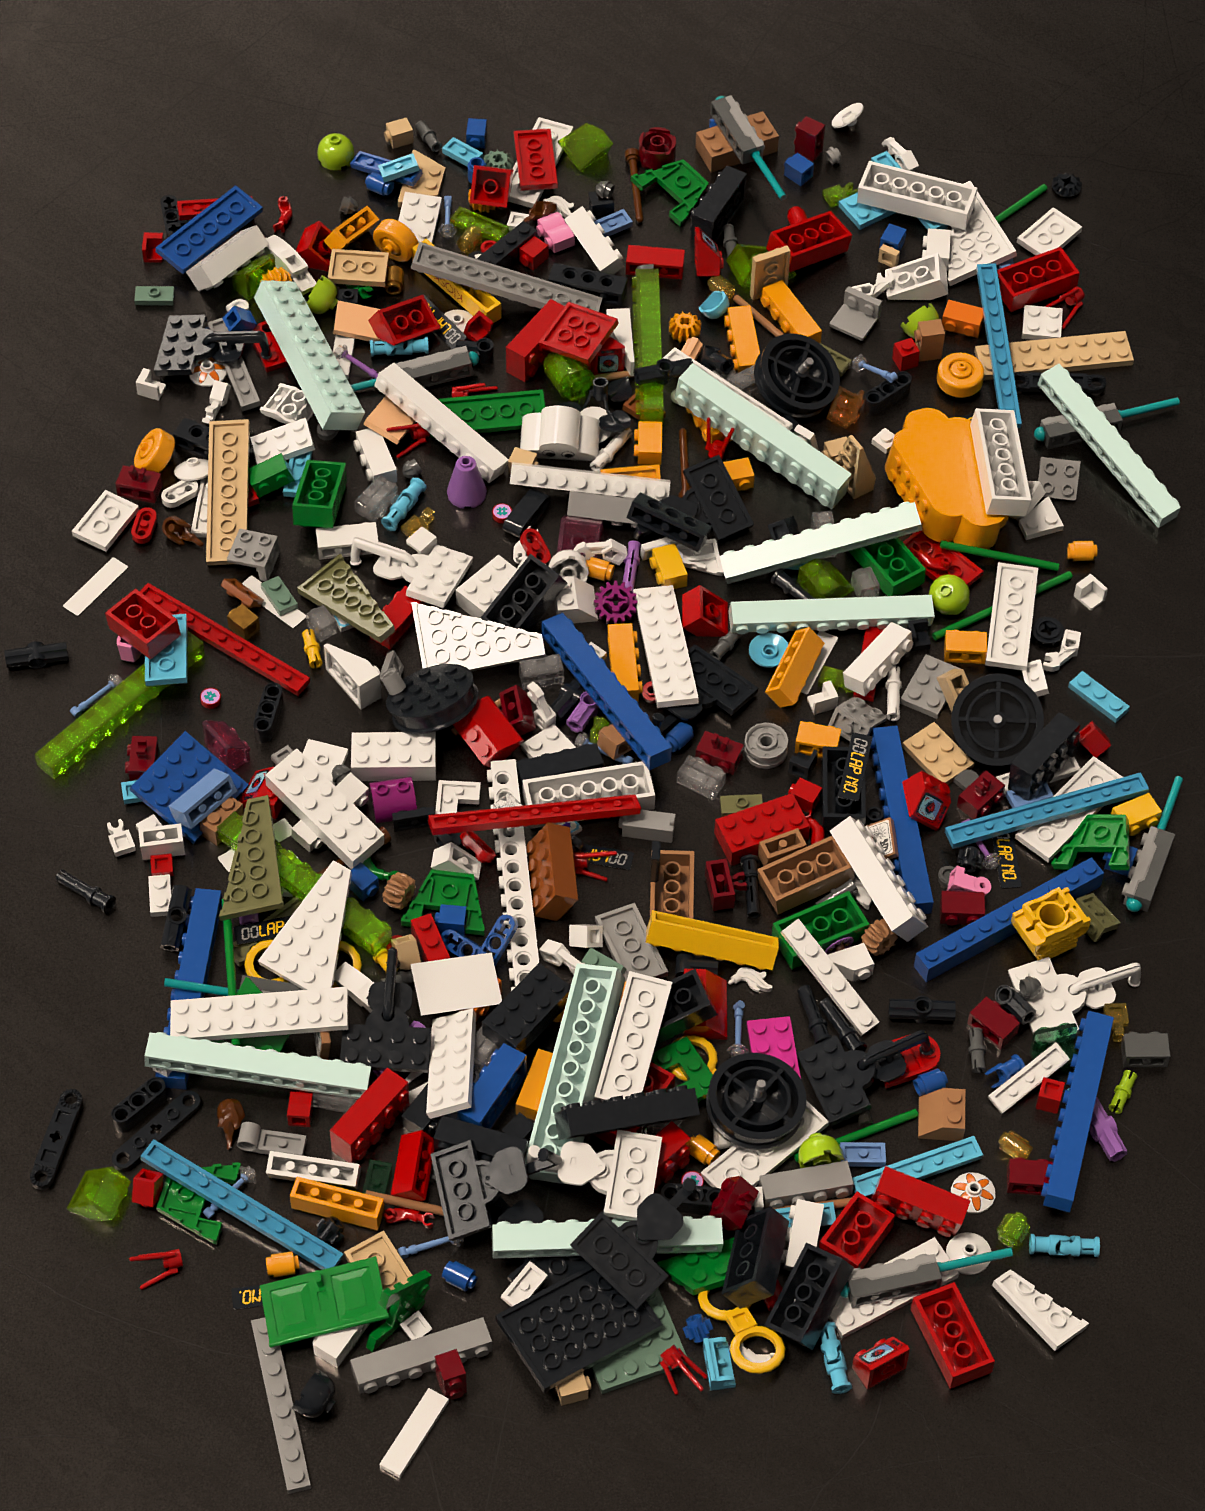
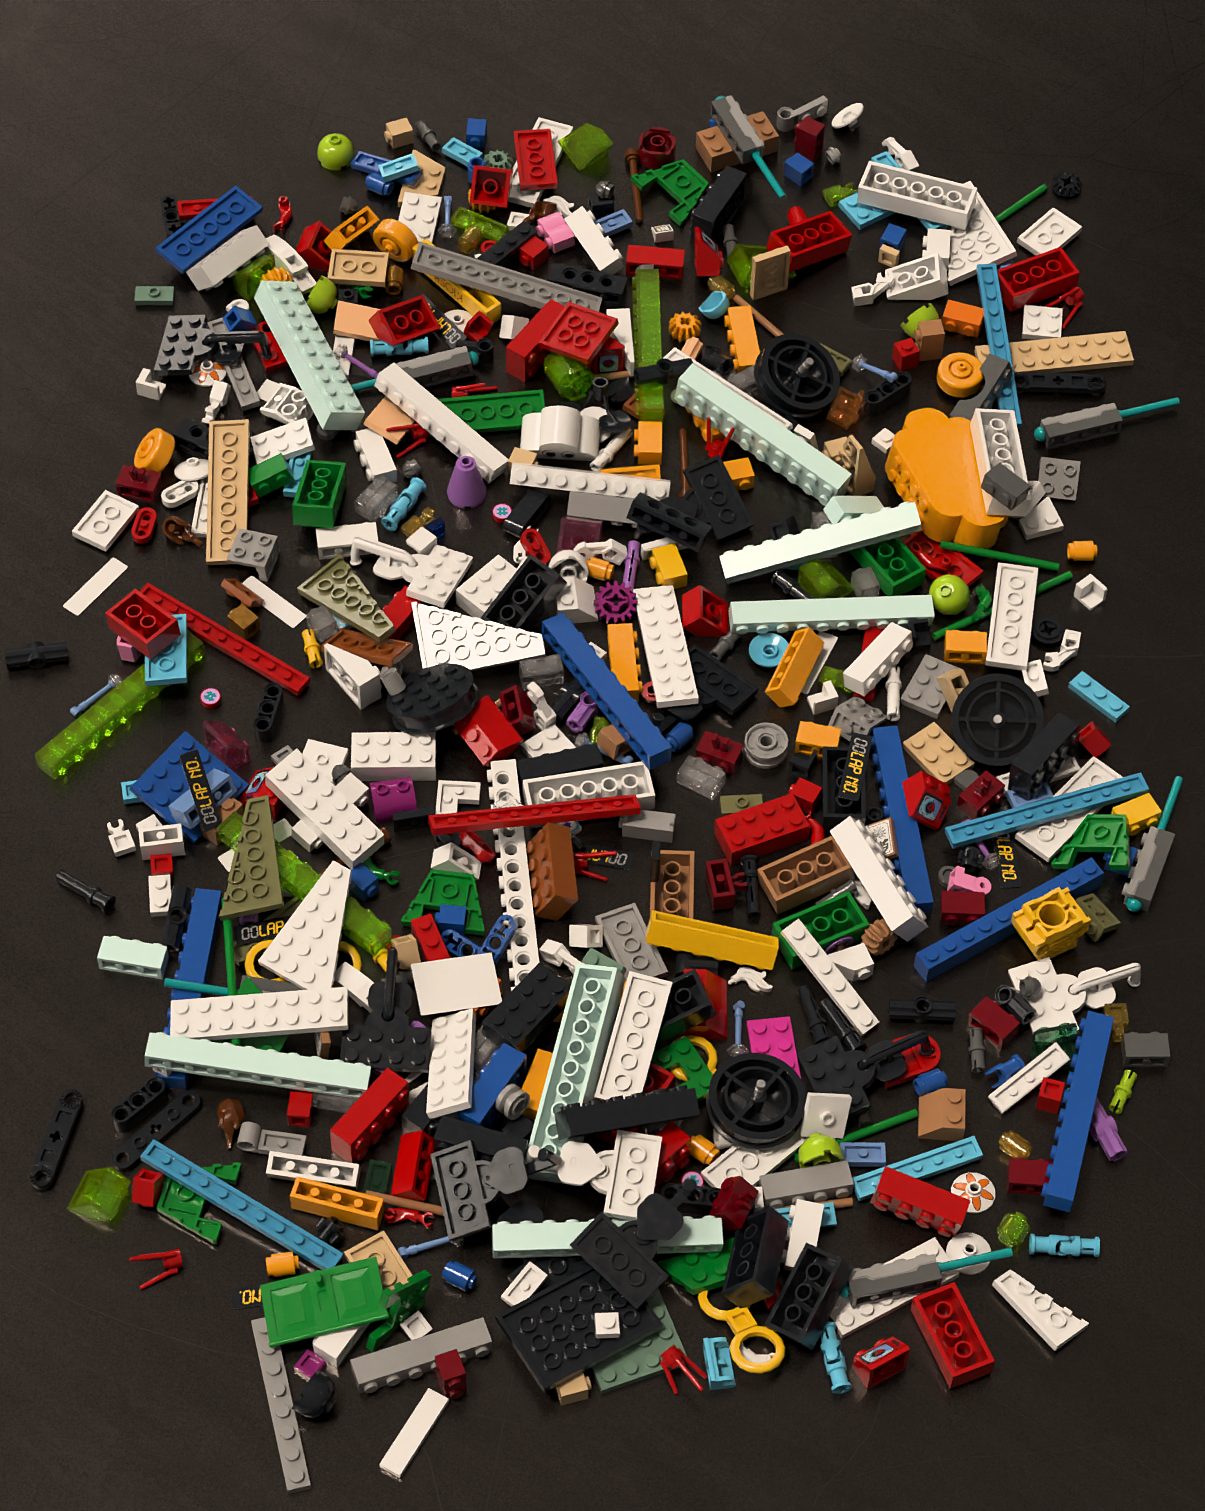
dark red brick [125,736,159,781] -> none
red panel [142,232,164,263] -> none
piece [202,1166,257,1219] -> none
sand green plate [261,576,298,616] -> none
medium nougat gear [383,872,416,910] -> none
white wing [676,539,723,576] -> none
blue gear [683,1314,713,1343] -> none
medium nougat brick [758,828,807,866] -> none
light orange brick [761,280,822,343] -> none
red brick [819,1191,895,1269] -> none
light grey bracket [829,286,882,341] -> none
light aqua brick [1038,364,1181,528] -> none
none -> light aqua brick [97,936,169,980]
none -> black sticker [179,749,222,832]
none -> white sticker [257,379,279,402]
none -> magenta tile [294,1349,327,1380]
none -> dark orange tile [321,629,413,667]
none -> clear blue tile [424,517,445,538]
none -> light grey wheel [495,1084,530,1120]
none -> white panel [499,315,529,339]
none -> white plate [594,1312,620,1338]
none -> white slope [651,224,674,243]
none -> light grey plate [776,95,828,132]
none -> white plate [799,1092,852,1139]
none -> light aqua brick [823,496,884,524]
none -> dark grey arch [949,353,1013,421]
none -> green arm [971,585,992,622]
none -> dark grey brick [980,463,1031,511]

